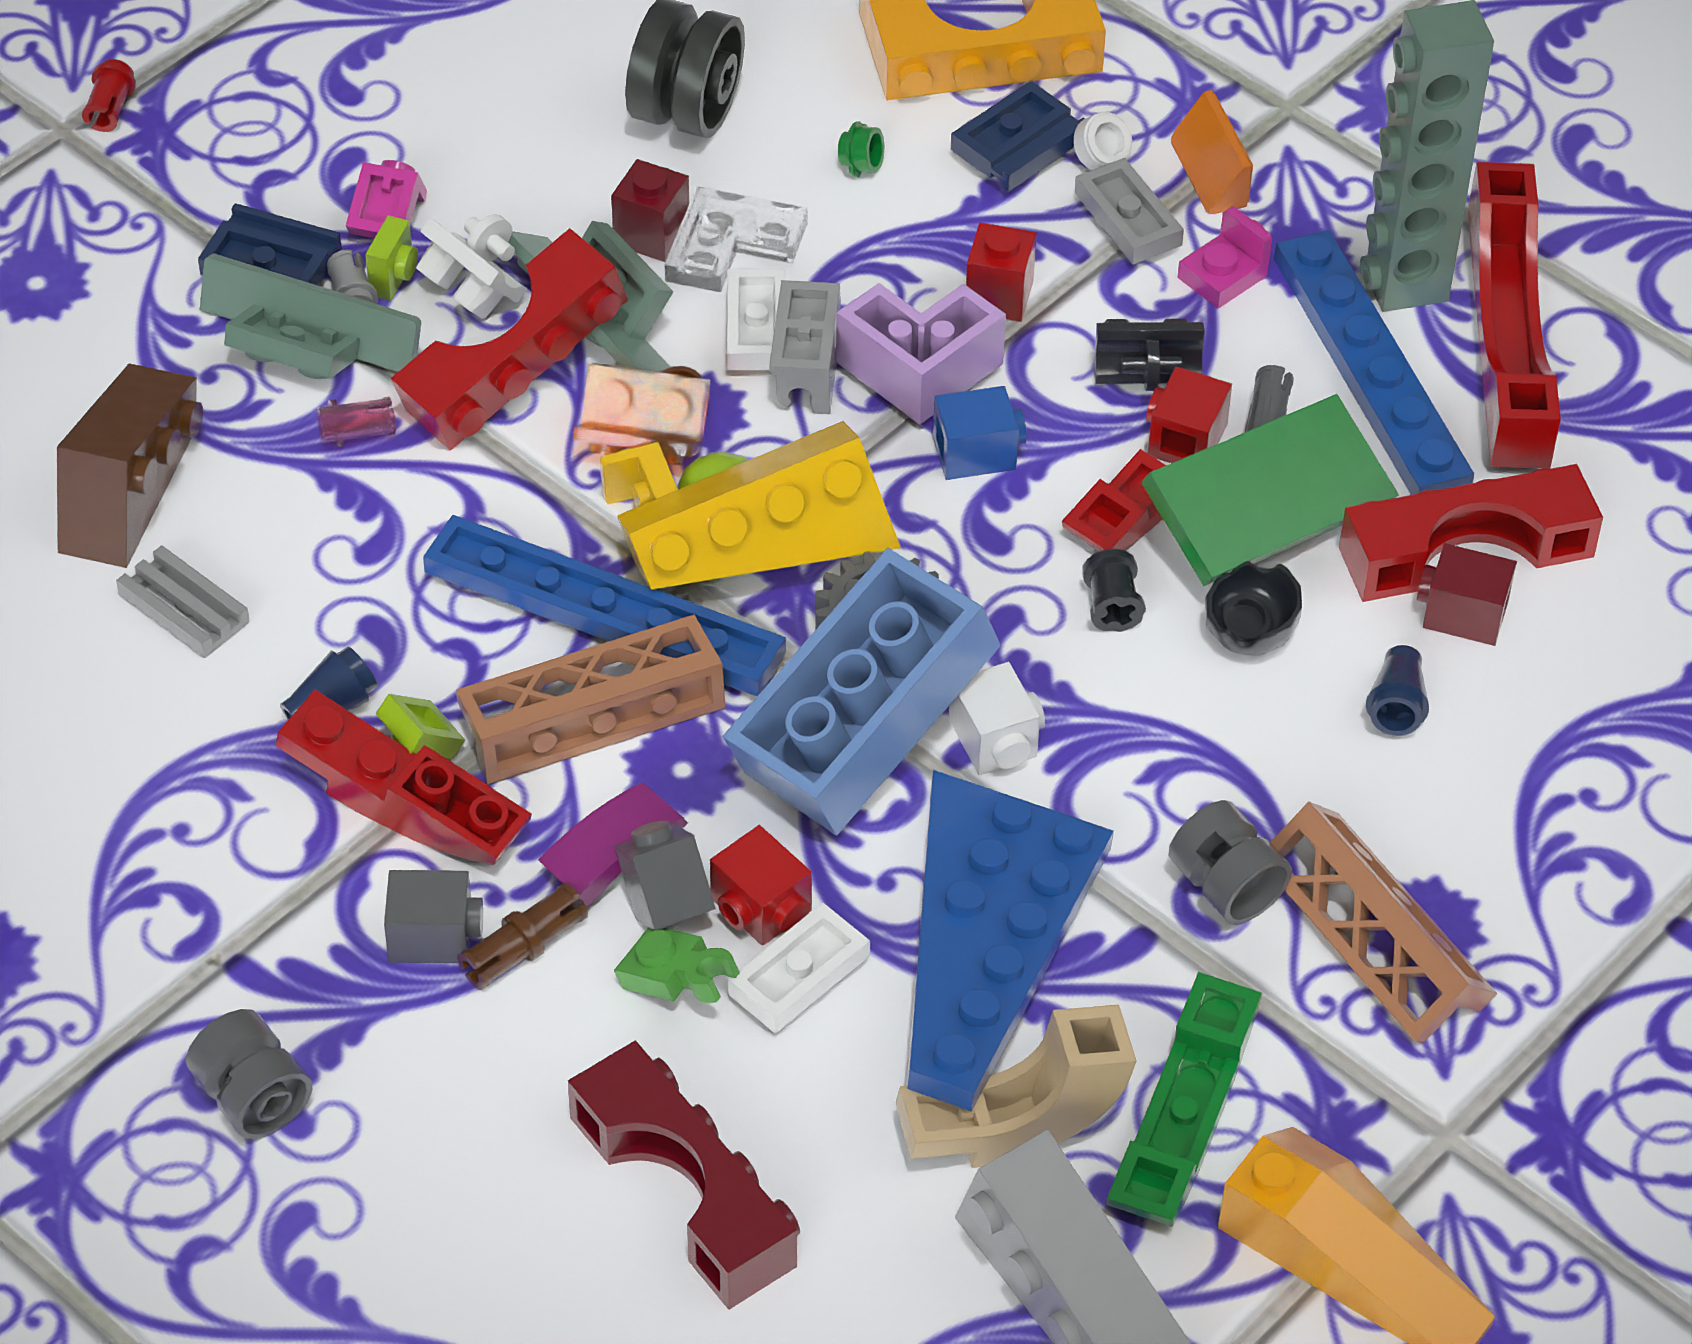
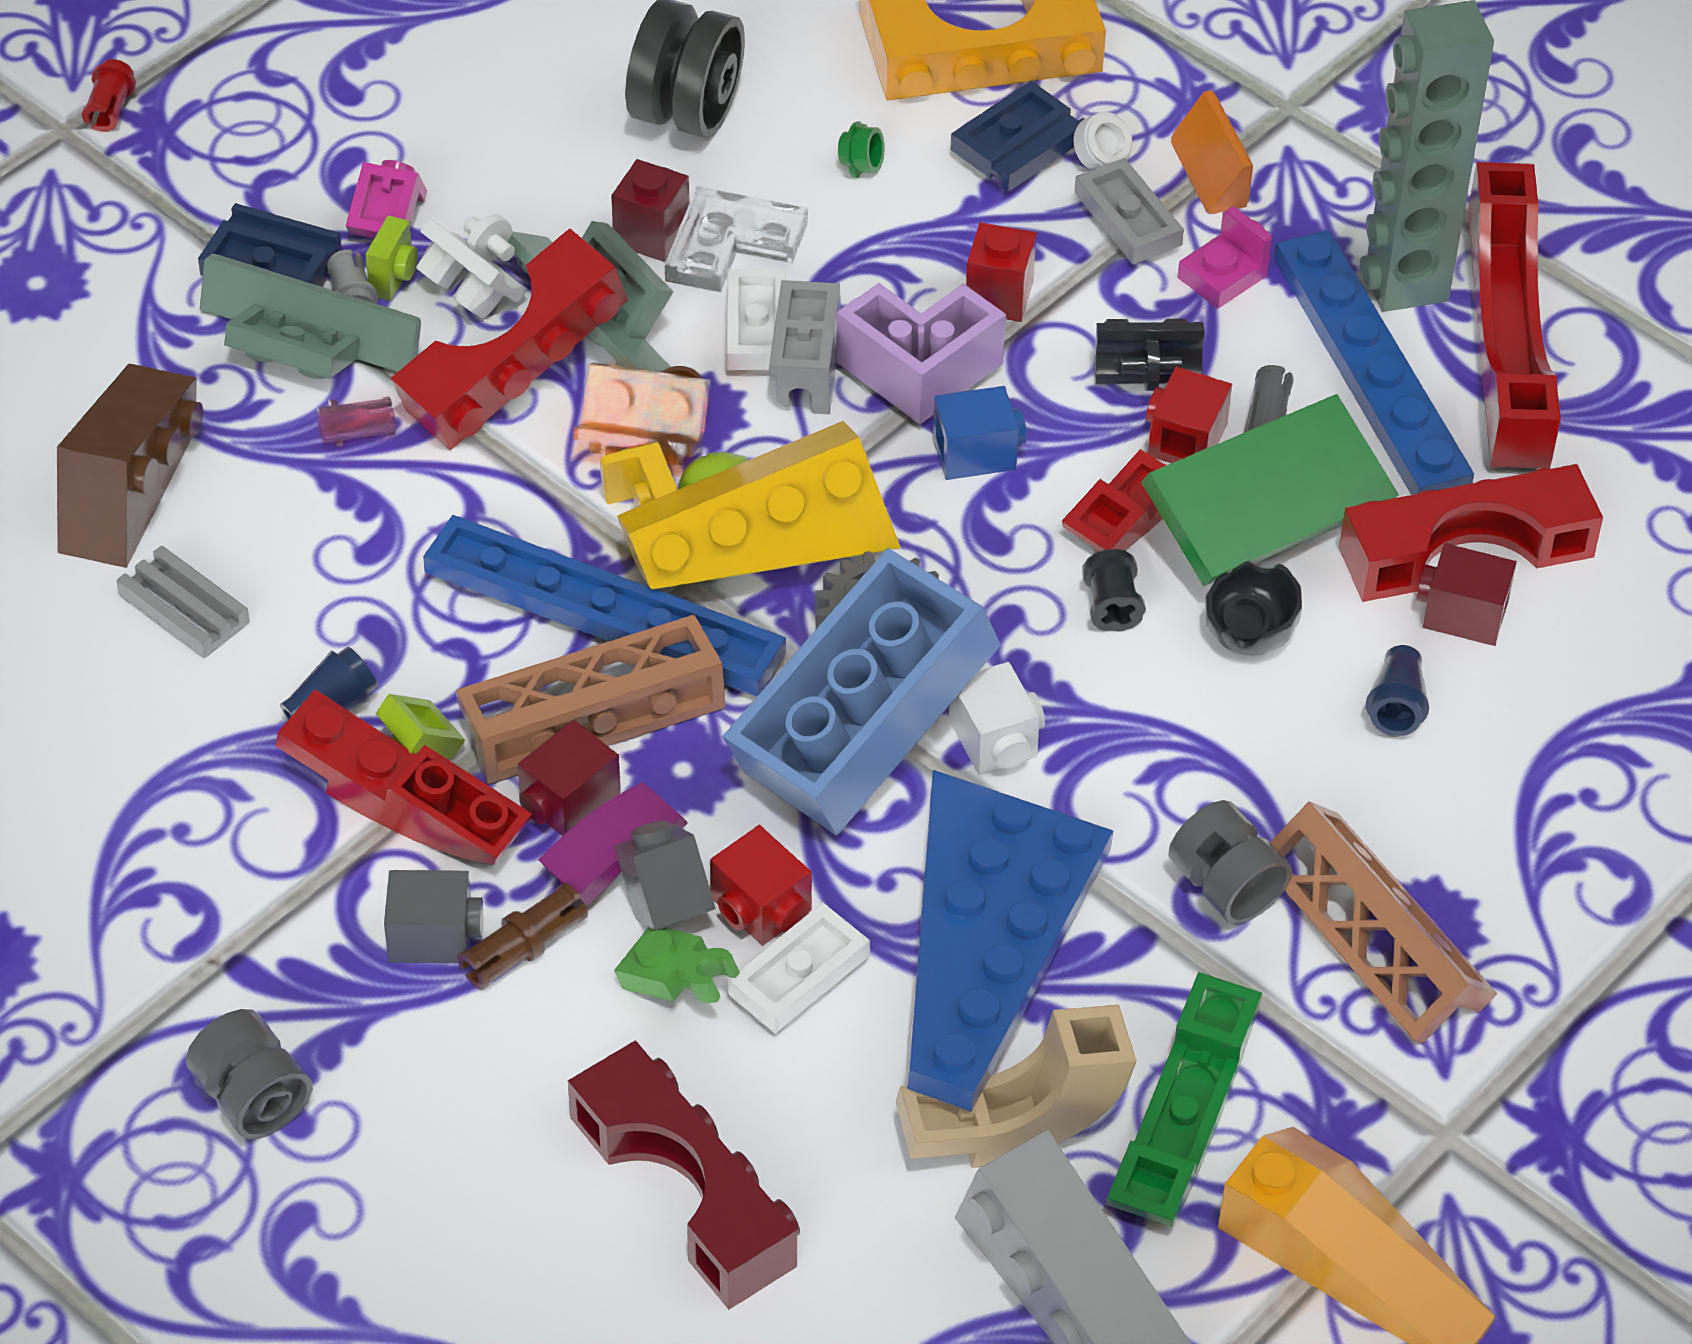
none -> dark red brick [518,719,621,836]

